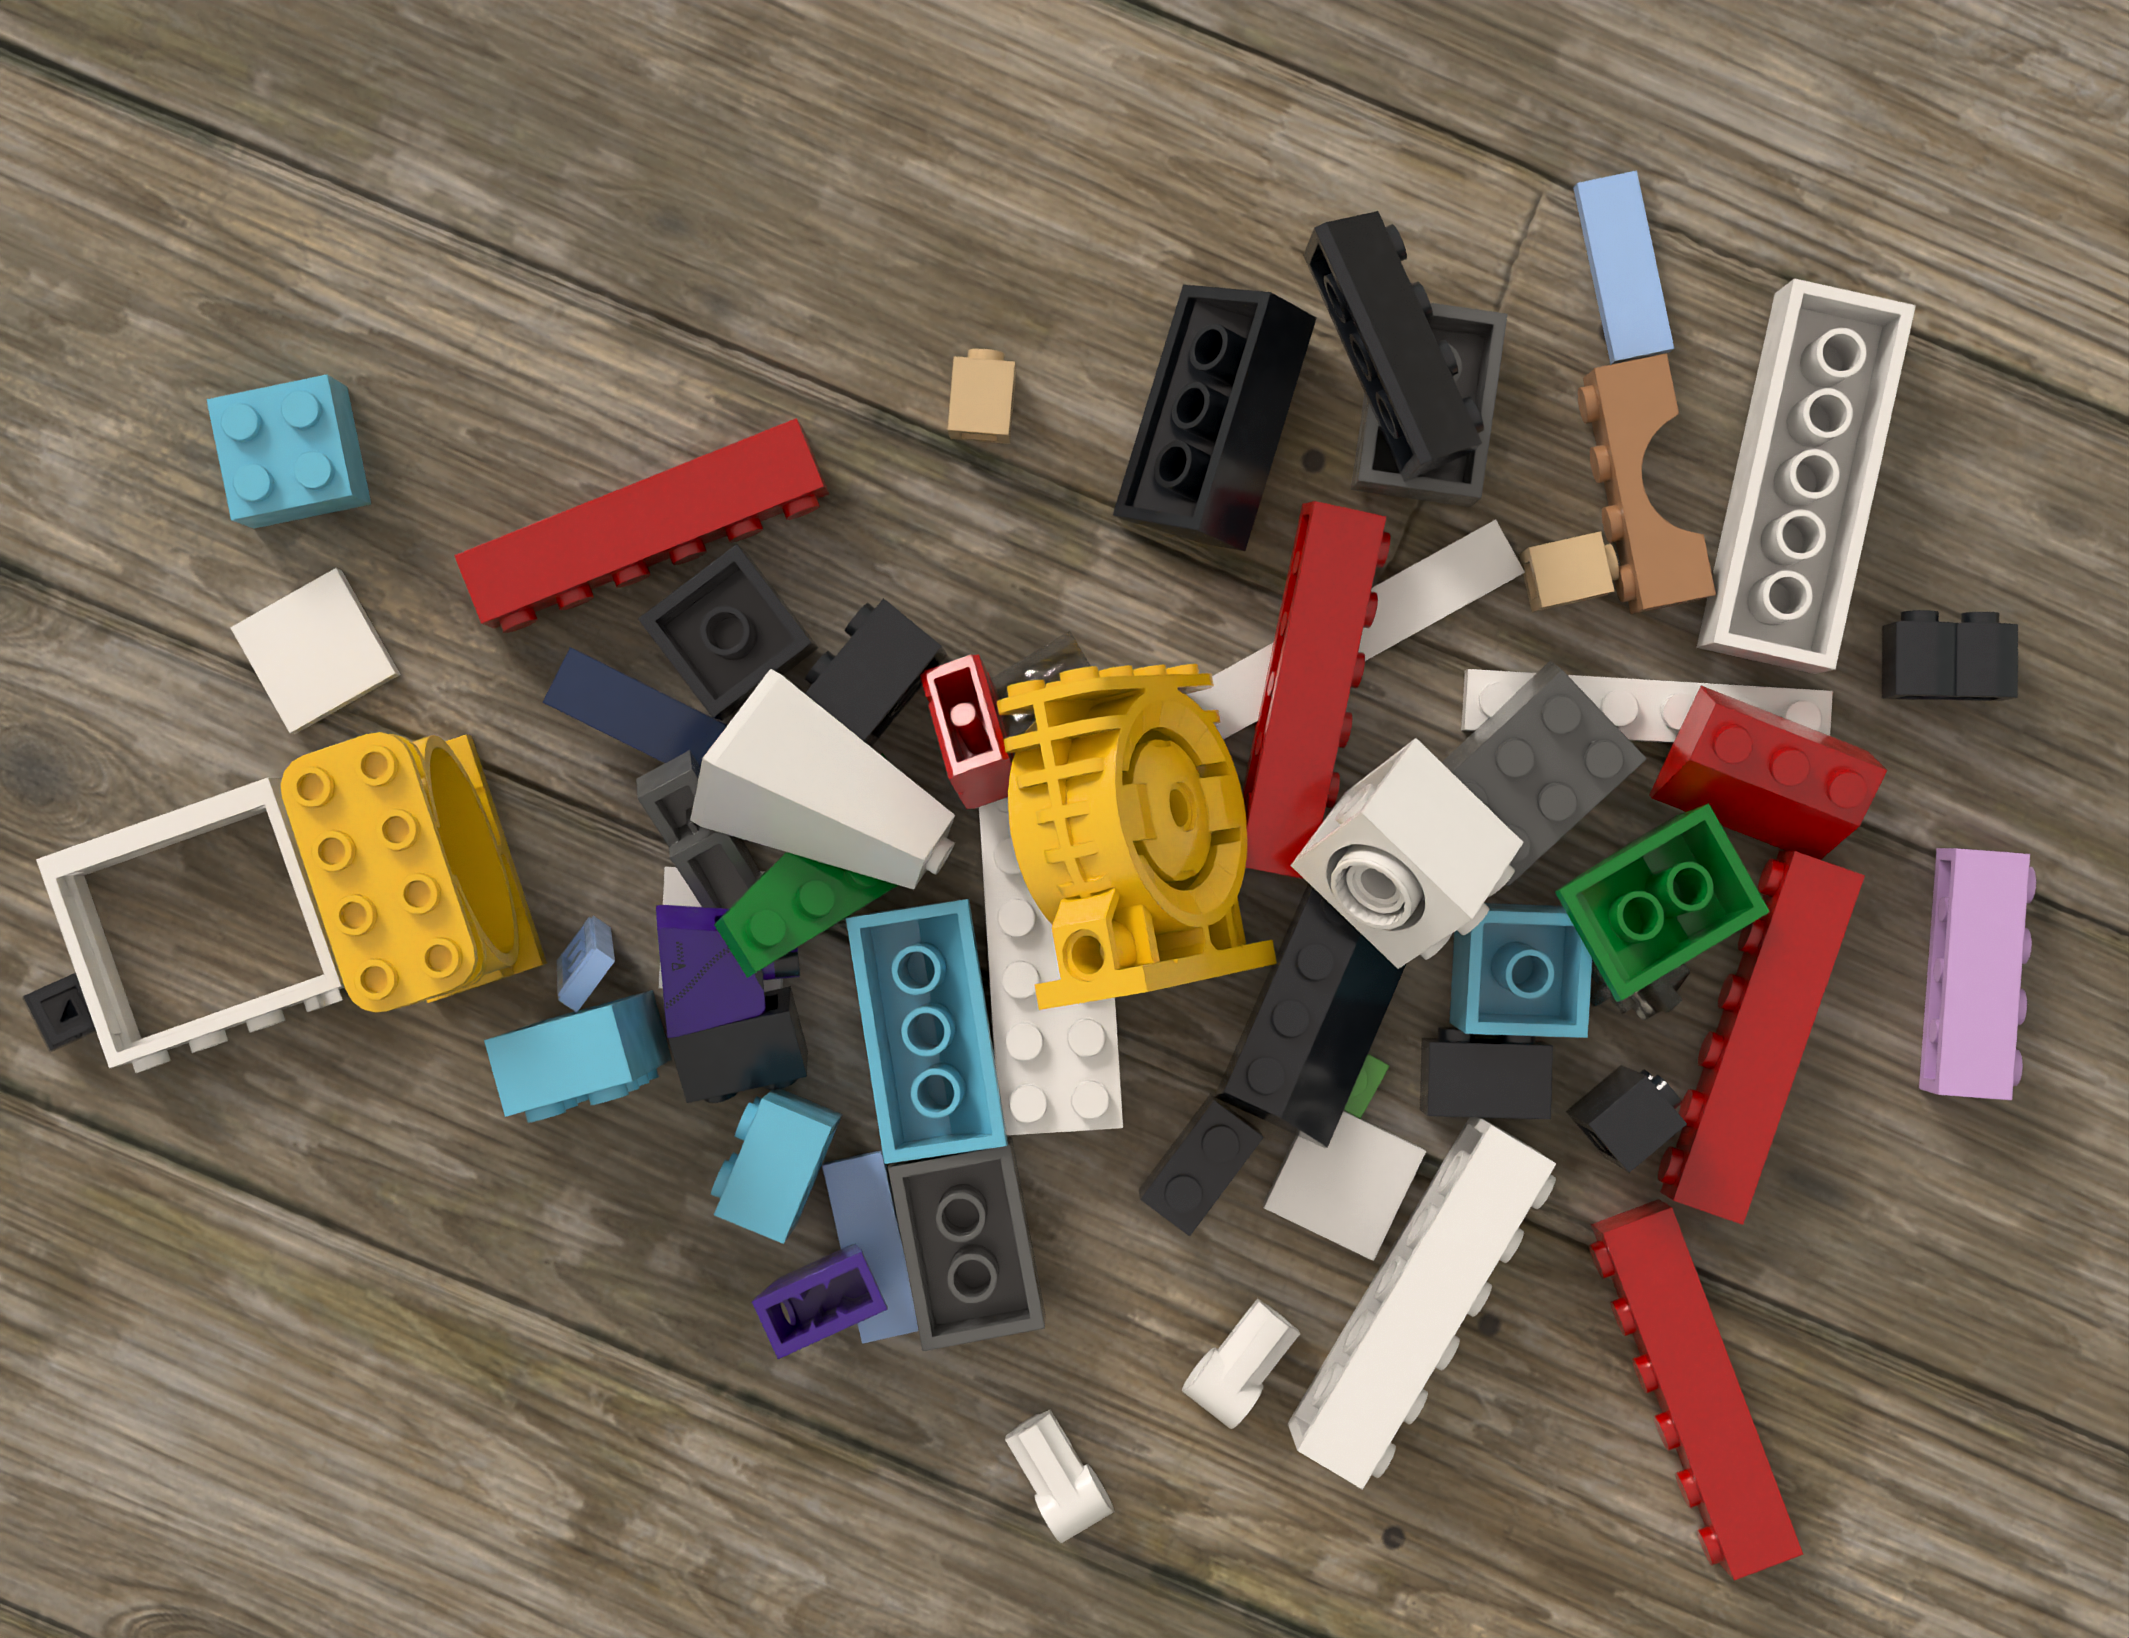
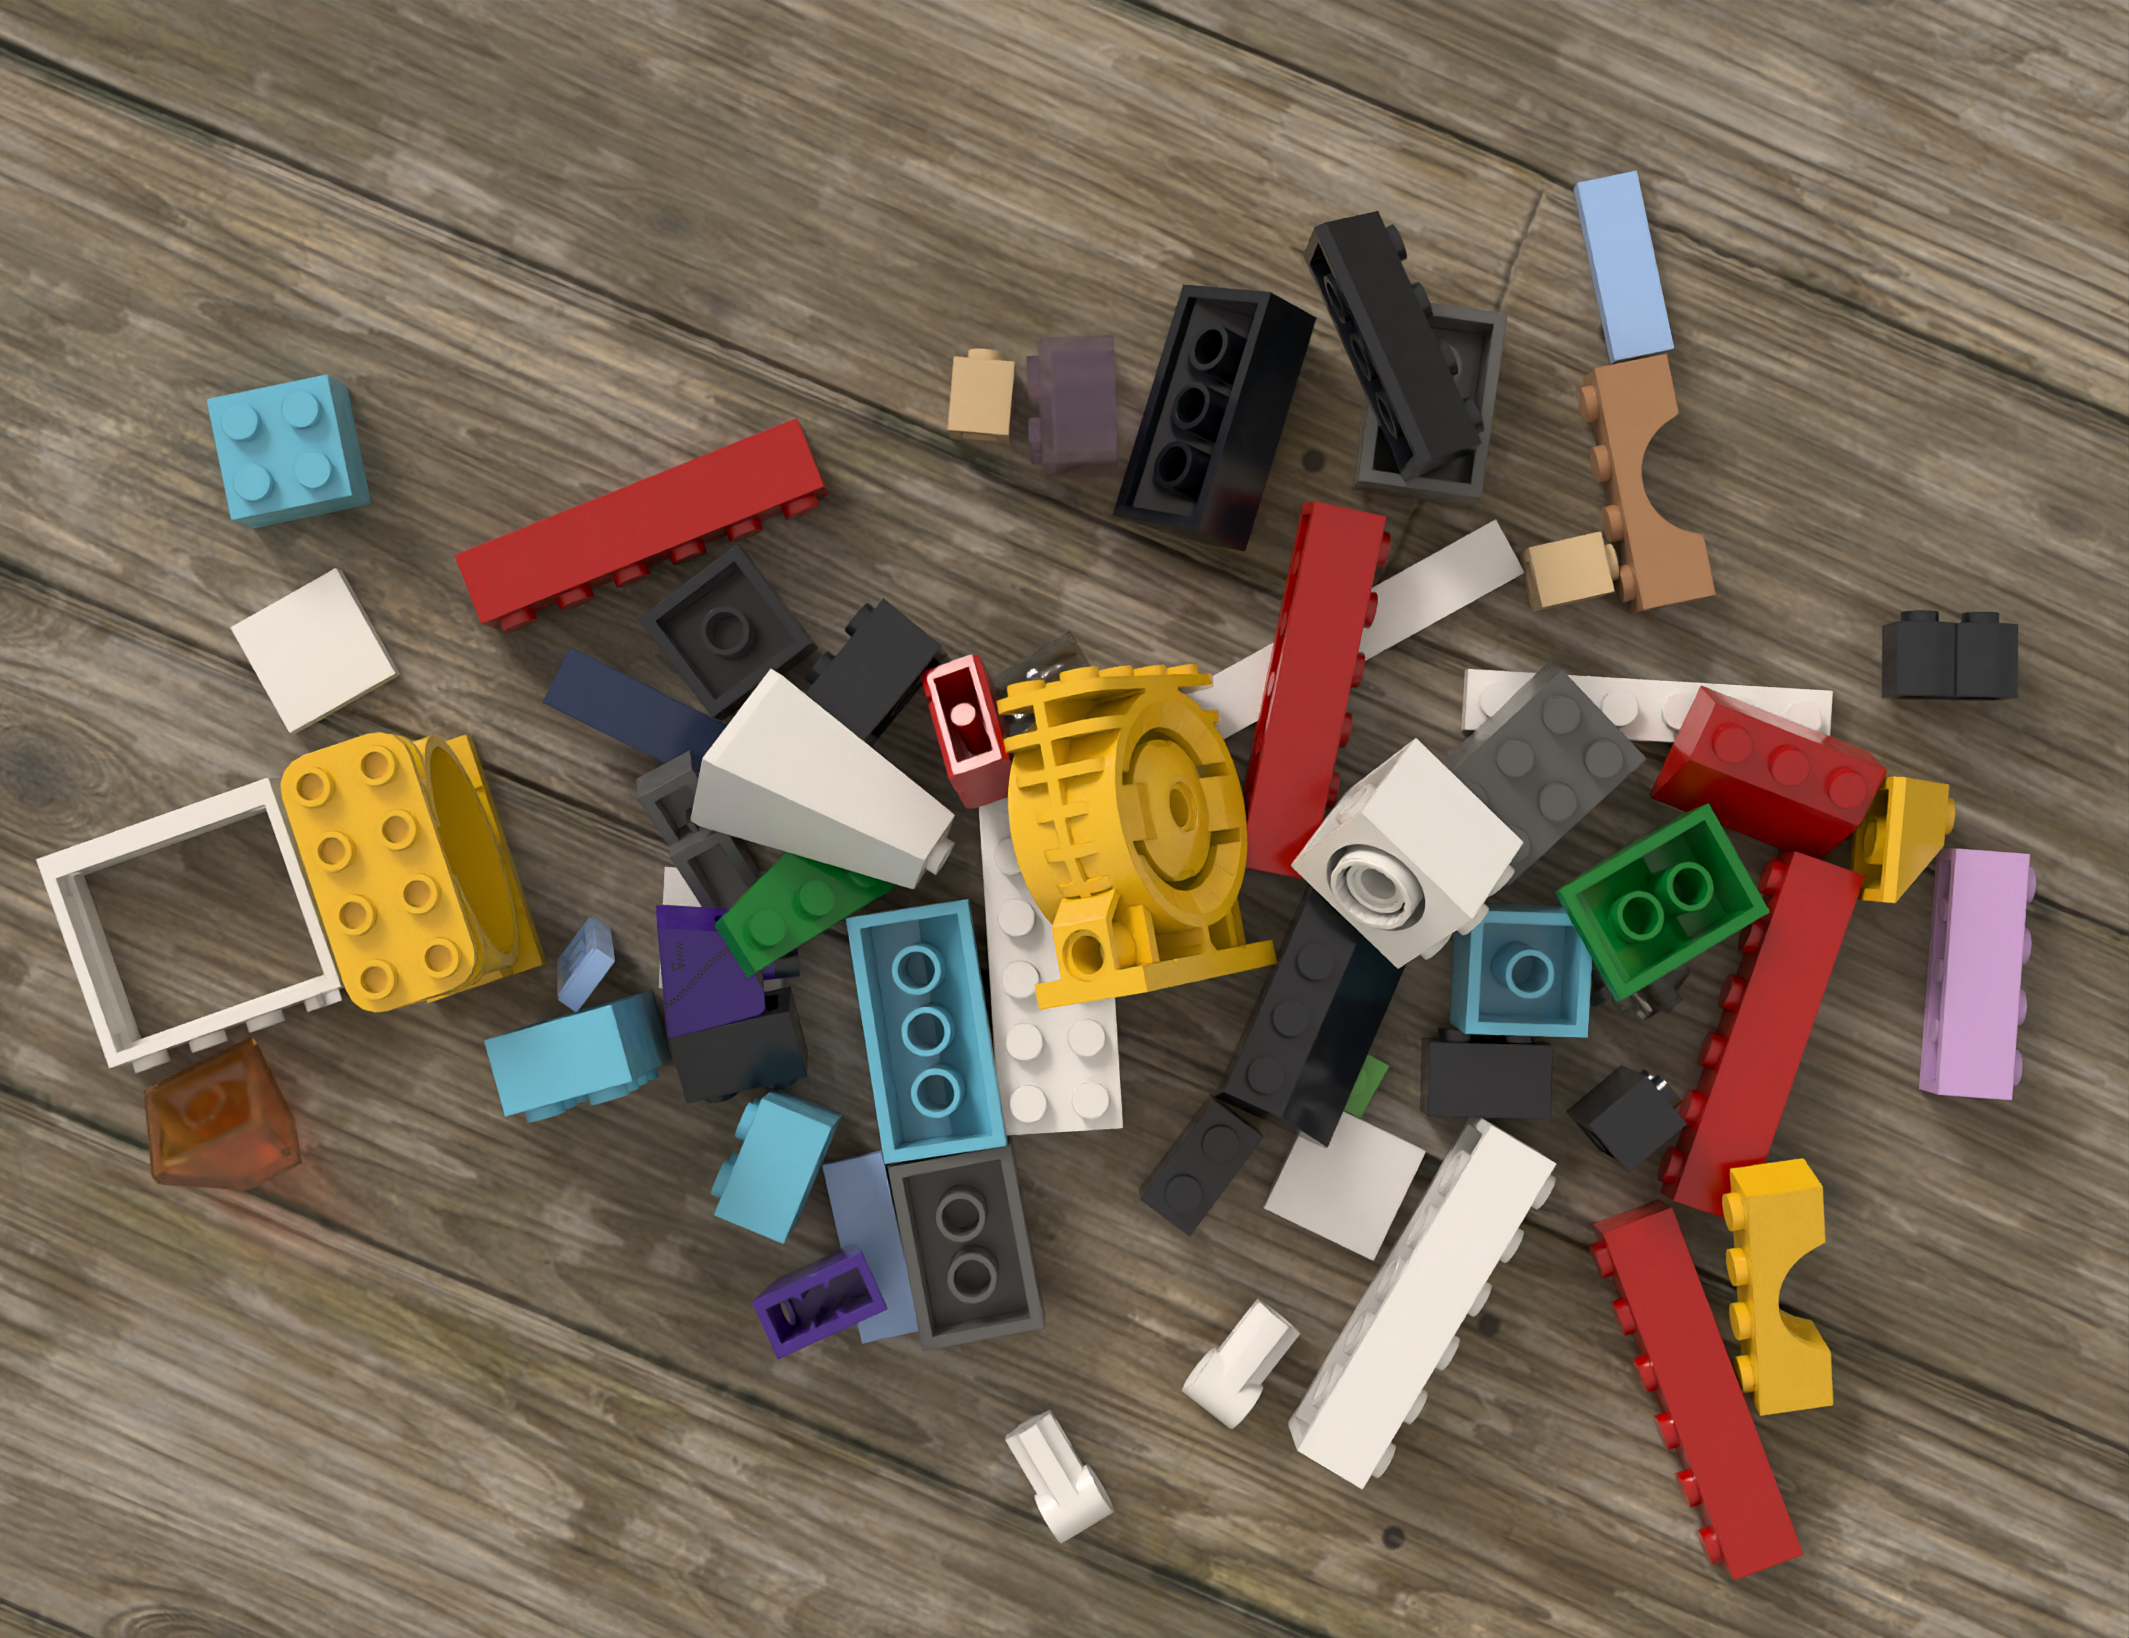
black tile [22,973,96,1053] -> none
white brick [1696,279,1916,674] -> none
none -> clear orange slope [143,1037,302,1190]
none -> brick [1027,335,1118,480]
none -> yellow arch [1722,1158,1833,1416]
none -> yellow slope [1850,776,1955,903]

